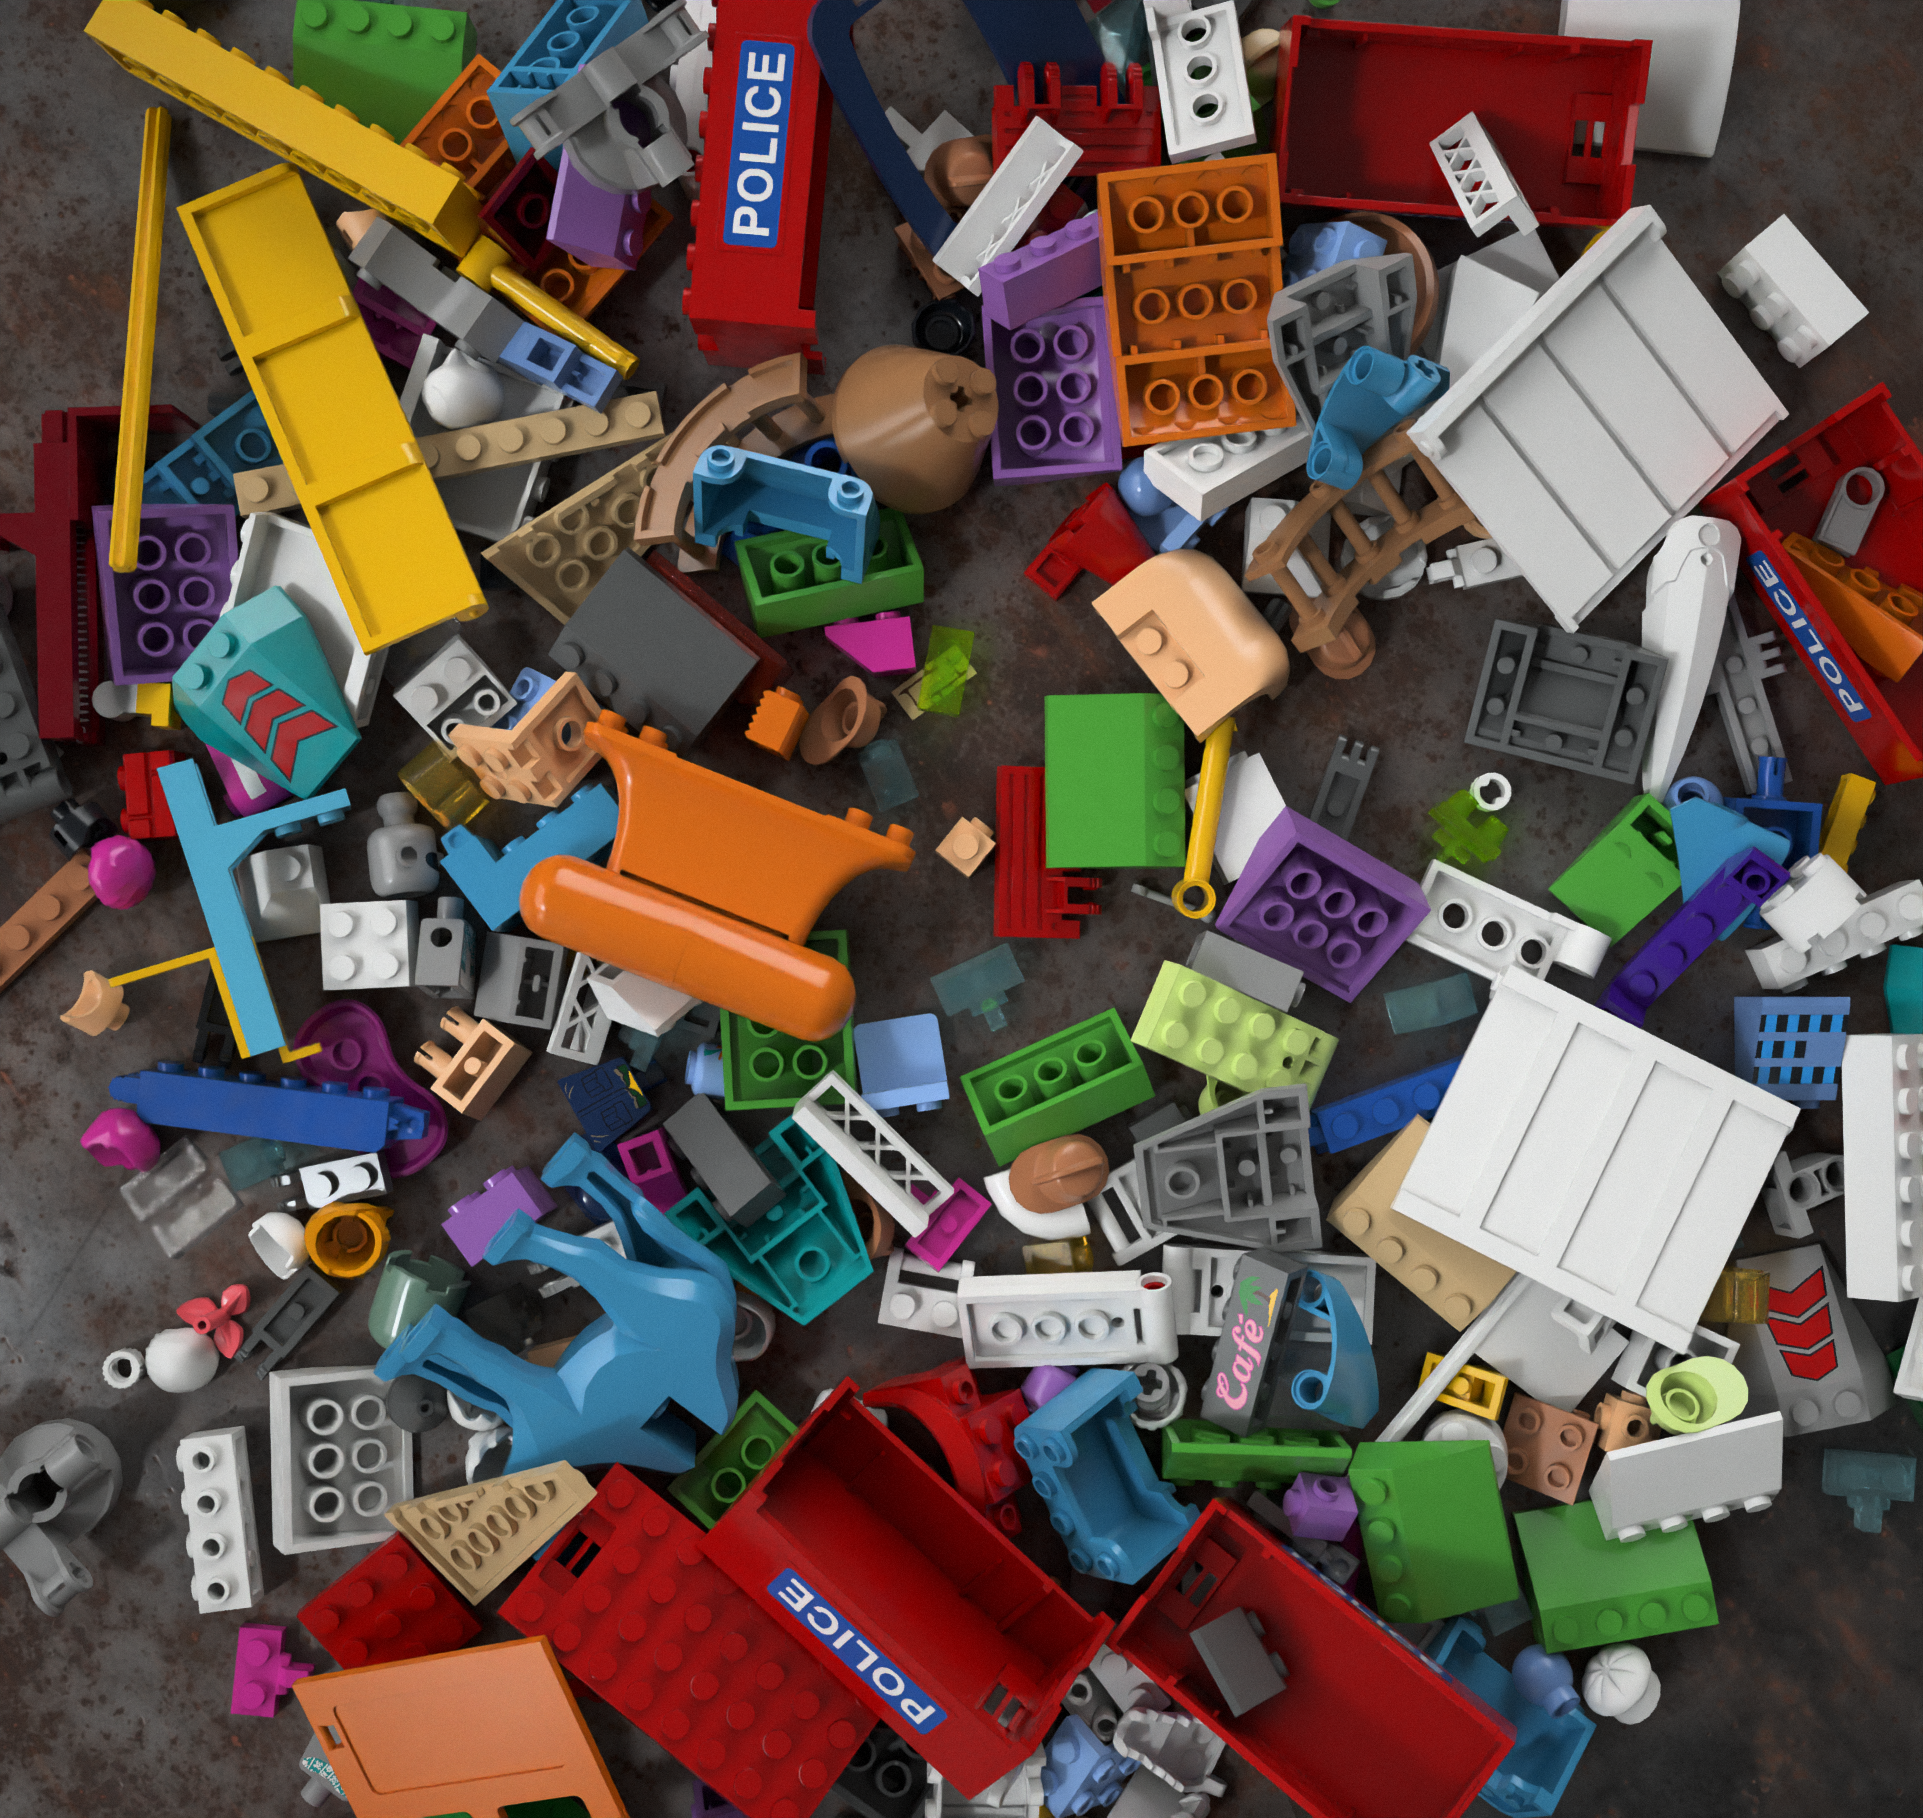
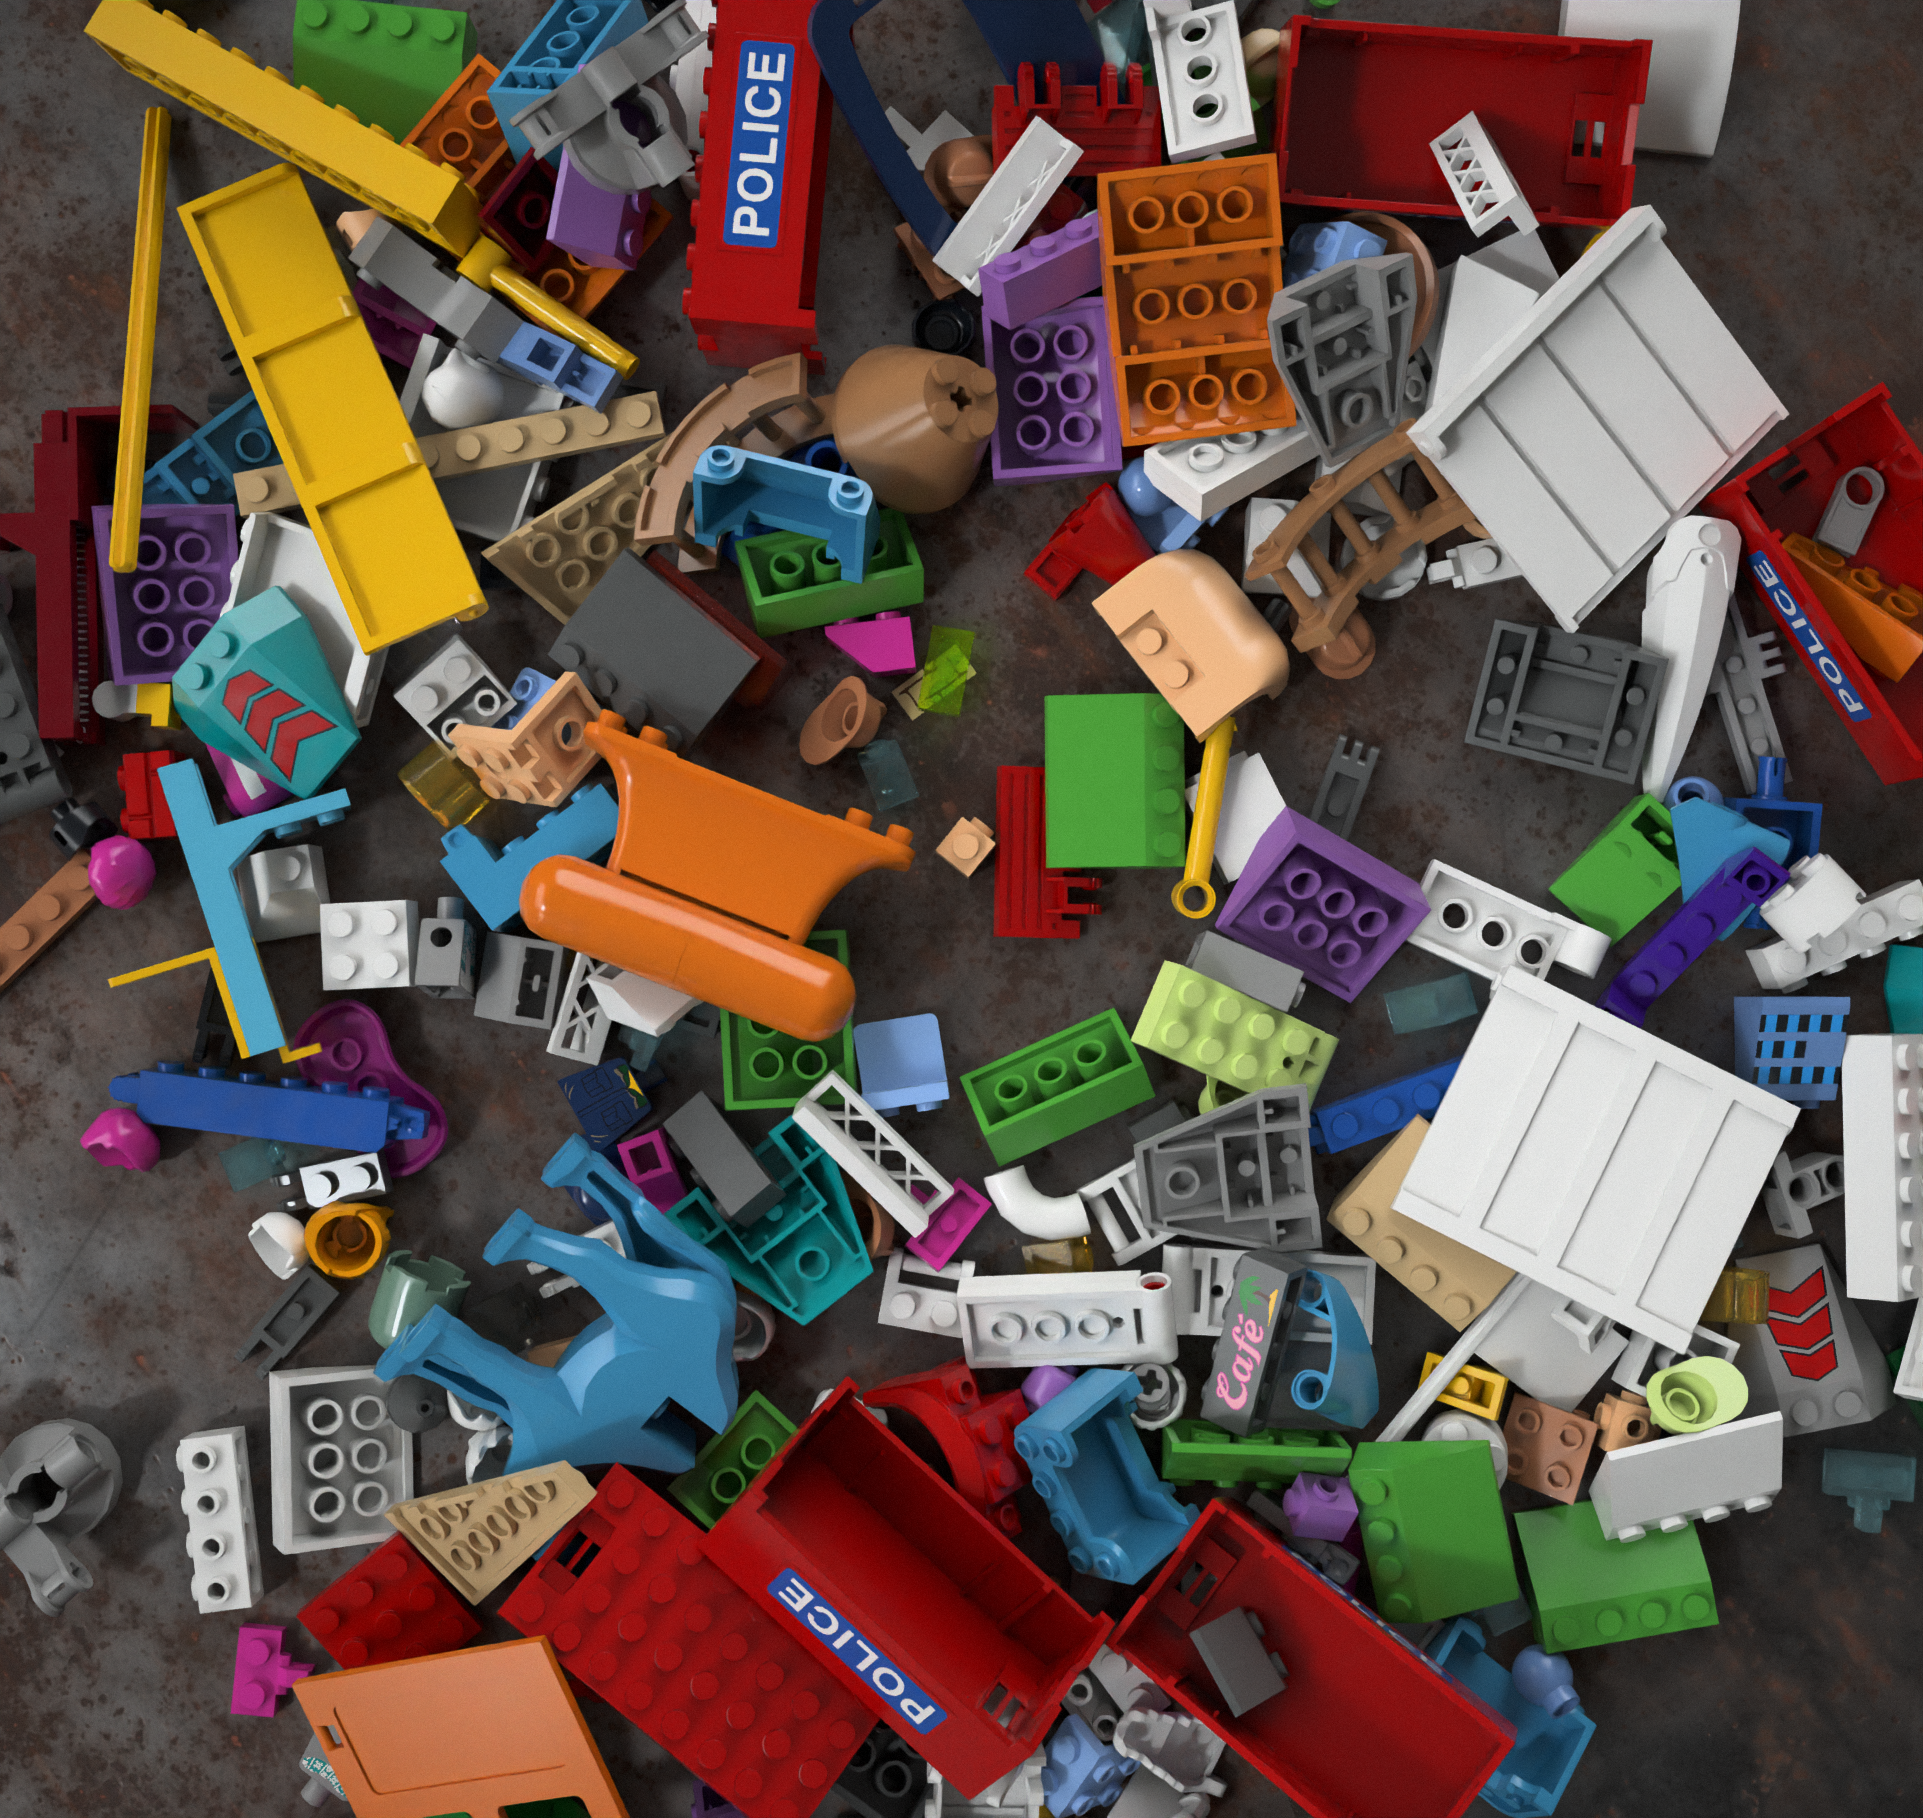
light nougat piece [60,970,130,1036] -> none
white axle [102,1348,147,1389] -> none
clear slope [119,1135,245,1260] -> none
white hair [145,1327,219,1393] -> none
coral plant [176,1284,251,1359] -> none
light grey piece [367,792,444,899] -> none
light nougat brick [414,1006,533,1121] -> none
medium lavender brick [441,1165,558,1267] -> none
light blue head [685,1042,725,1101] -> none
orange brick [745,686,810,761] -> none
clear light blue hinge [930,943,1025,1033] -> none
nougat piece [1009,1134,1109,1214] -> none
light grey hinge [1131,883,1216,923] -> none
dark azure panel [1306,345,1450,490] -> none
clear neon green hips [1427,789,1509,865] -> none
white bush [1469,773,1511,812] -> none
white piece [1582,1643,1661,1725] -> none
white brick [1717,214,1869,368] -> none
yellow piece [1818,773,1877,873] -> none

